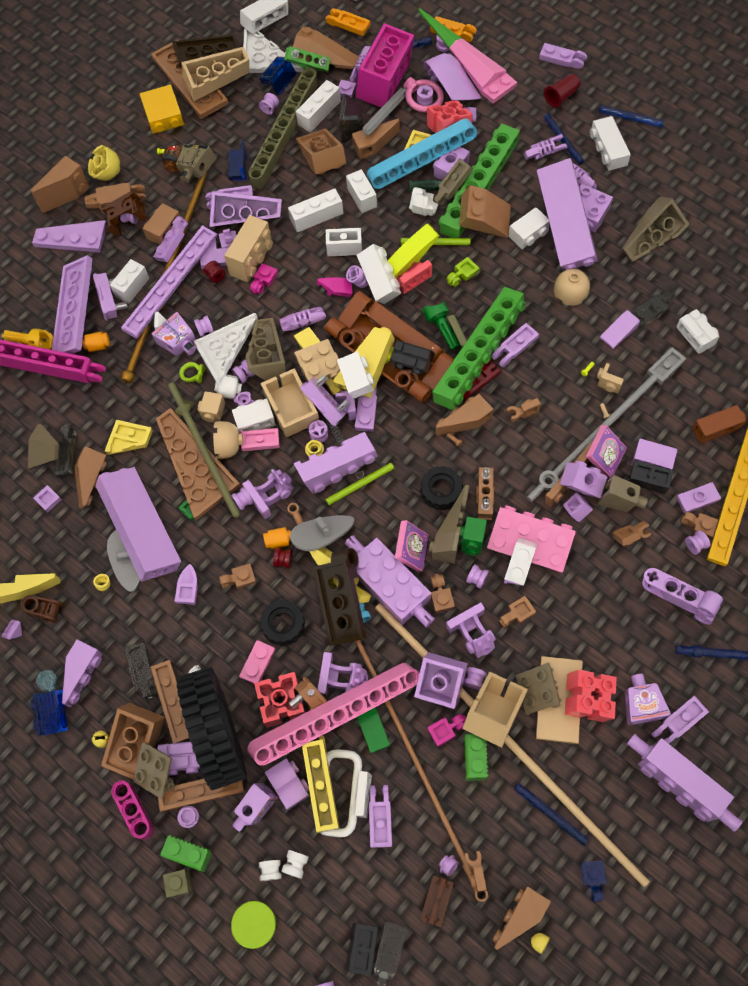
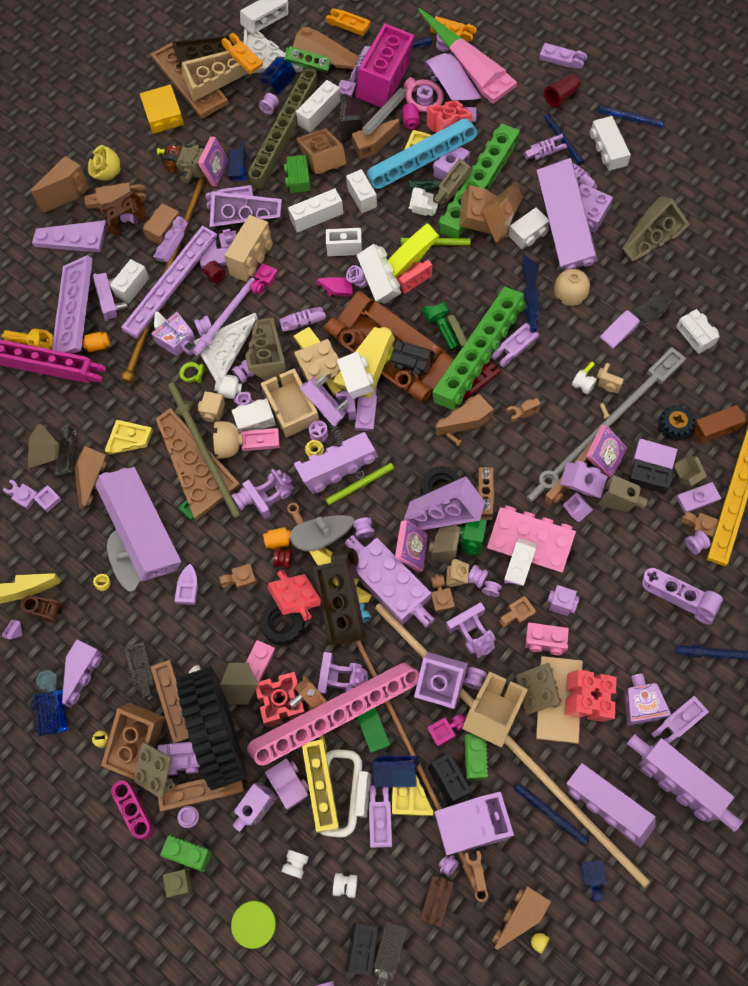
white wheel [259,860,282,881] -> none
lime plate [446,257,480,287] -> none
medium nougat plate [613,521,651,546] -> none
none -> lavender plate [3,480,38,510]
none -> lavender bar [192,278,256,356]
none -> tile [198,137,229,187]
none -> dark tan slope [220,663,258,705]
none -> light orange hinge [221,33,263,74]
none -> coral plate [268,570,321,621]
none -> bright green brick [284,155,311,193]
none -> white wheel [333,873,357,898]
none -> lavender wheel [353,517,375,539]
none -> clear blue panel [373,756,419,787]
none -> light yellow wing [392,770,433,816]
none -> dark pink brick [402,103,420,129]
none -> lavender wedge [404,476,485,530]
none -> black hinge [427,753,471,806]
none -> lavender slope [434,792,514,856]
none -> tan bracket [446,559,469,587]
none -> medium nougat wedge [482,182,523,242]
none -> lavender bush [482,581,502,597]
none -> clear blue sword [523,255,541,333]
none -> bright pink bracket [525,622,569,655]
none -> lavender brick [547,585,579,616]
none -> lavender wedge [567,763,655,848]
none -> white wheel [572,370,597,395]
none -> black wheel [658,405,695,441]
none -> dark tan panel [673,455,707,486]

